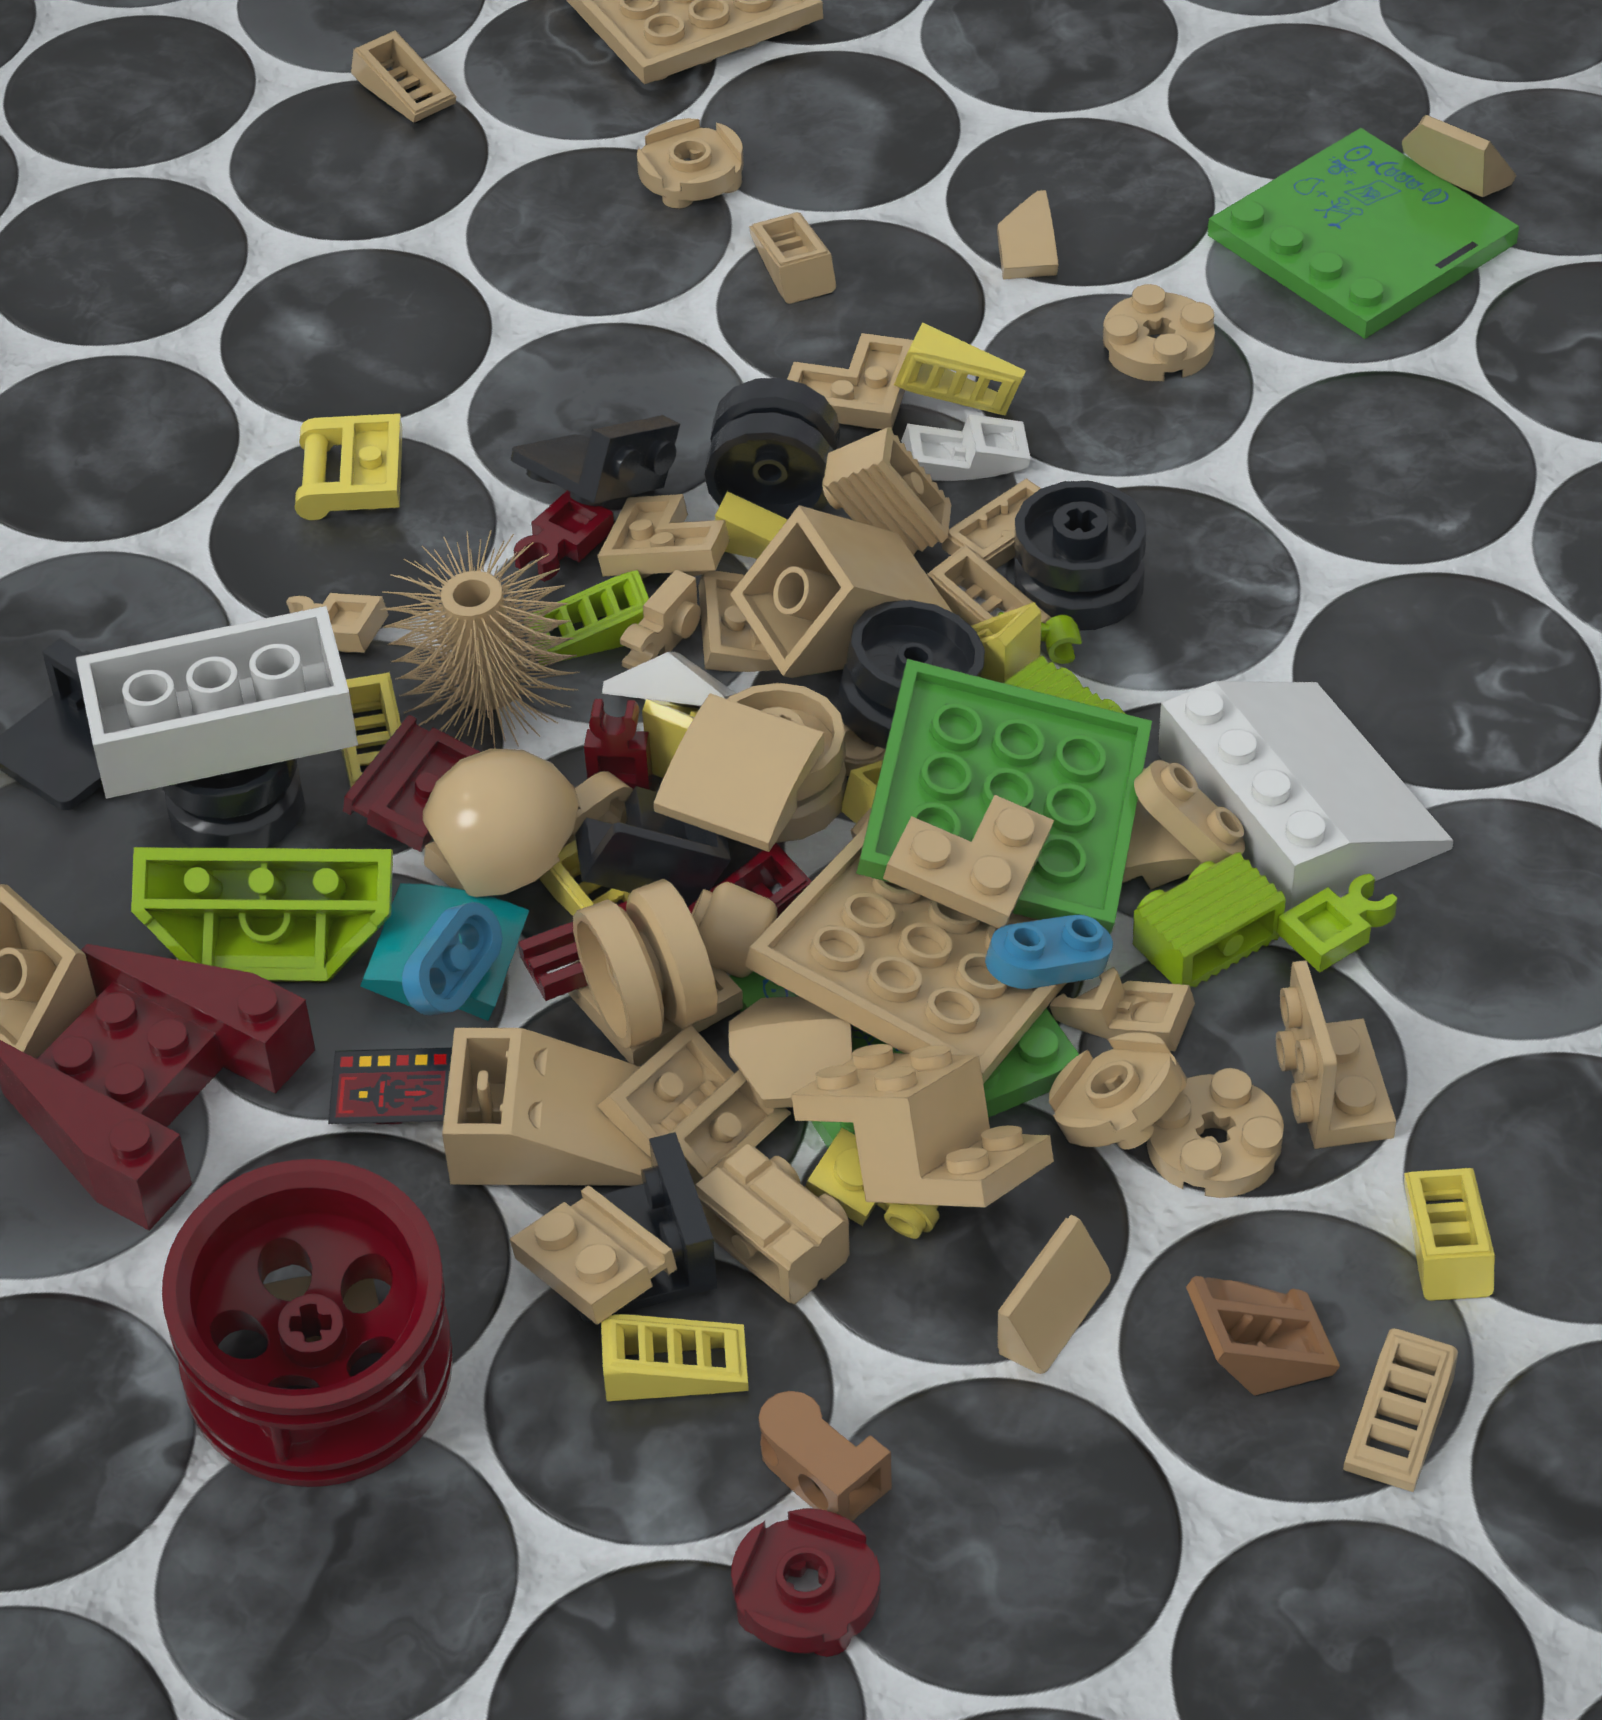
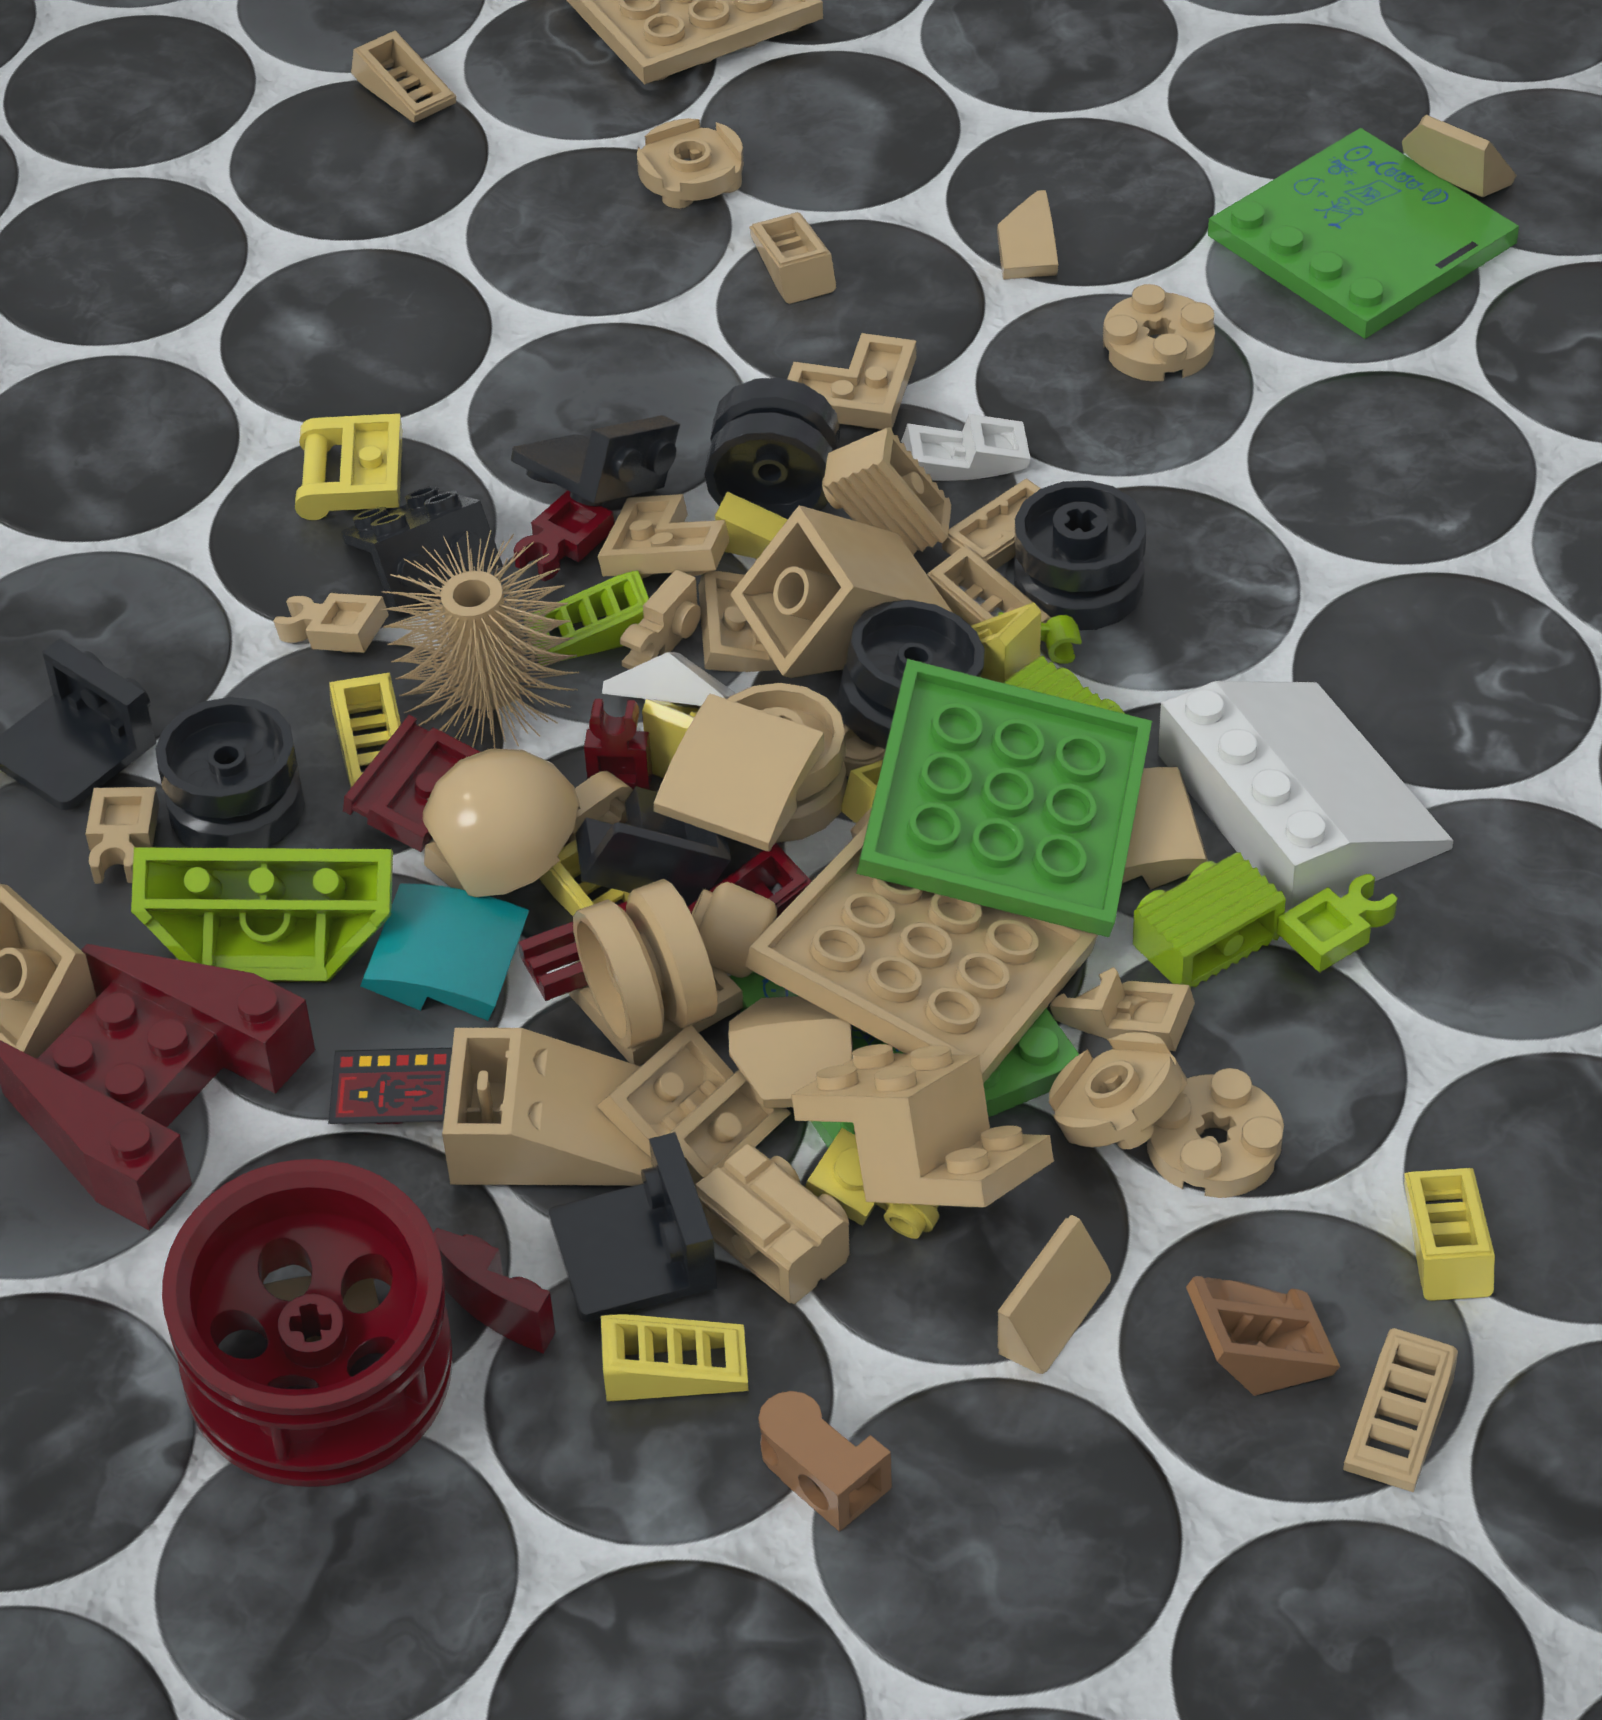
white brick [76,606,358,799] -> none
dark azure plate [402,902,502,1016] -> none
tan plate [509,1185,677,1325] -> none
dark red plate [731,1508,881,1657] -> none
tan plate [883,795,1054,928] -> none
light yellow slope [894,322,1026,416] -> none
dark azure plate [985,915,1113,989] -> none
tan plate [1134,760,1245,863] -> none
tan bracket [1276,960,1396,1149] -> none
none -> tan plate [85,787,160,884]
none -> black bracket [341,486,503,607]
none -> dark red slope [433,1227,556,1354]

